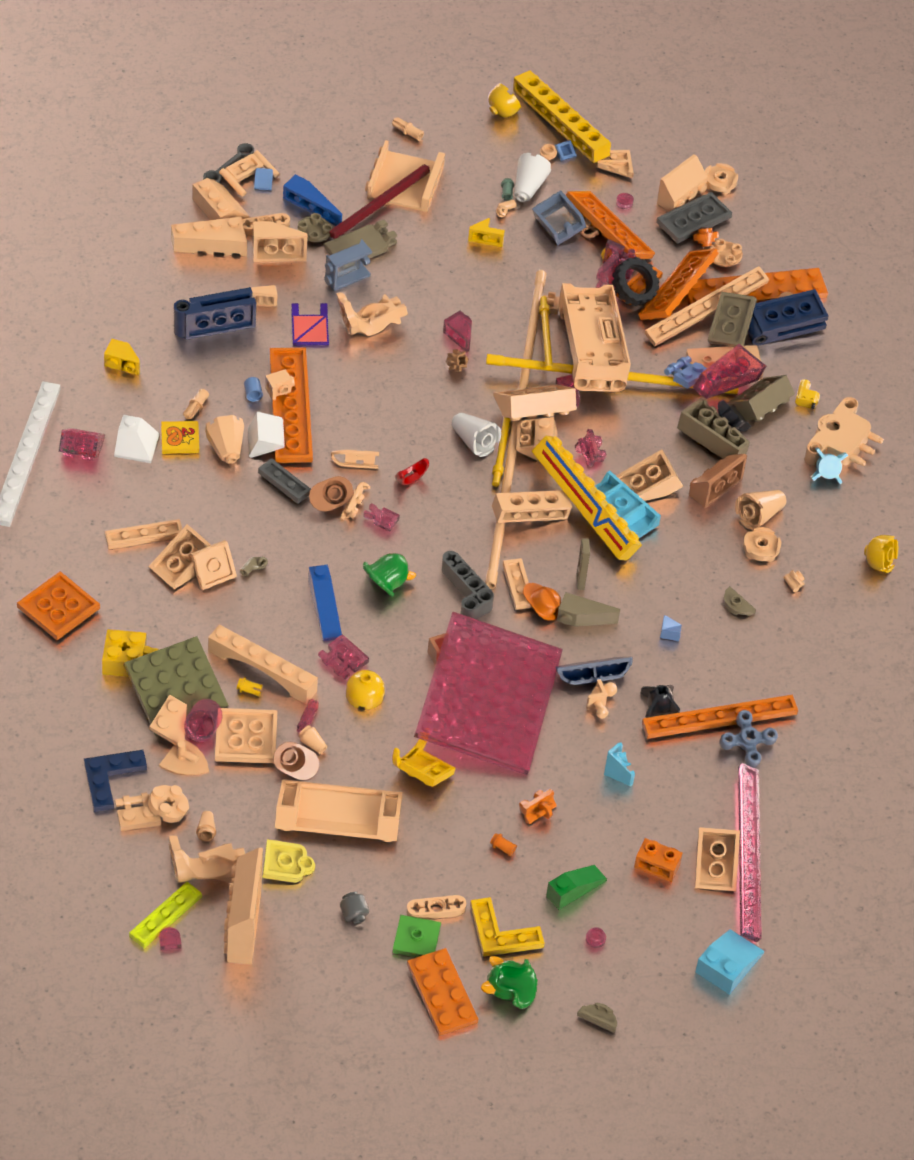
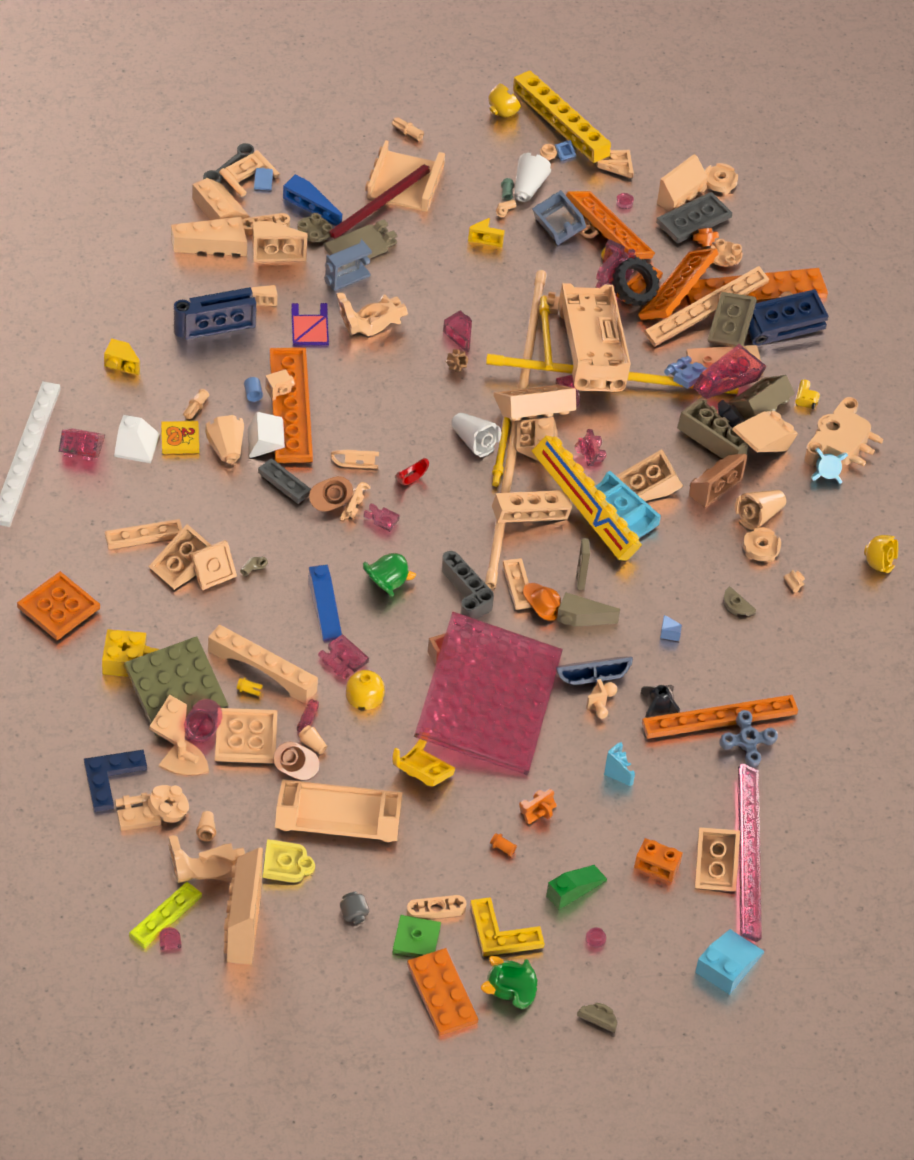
none -> light nougat slope [732,411,798,452]

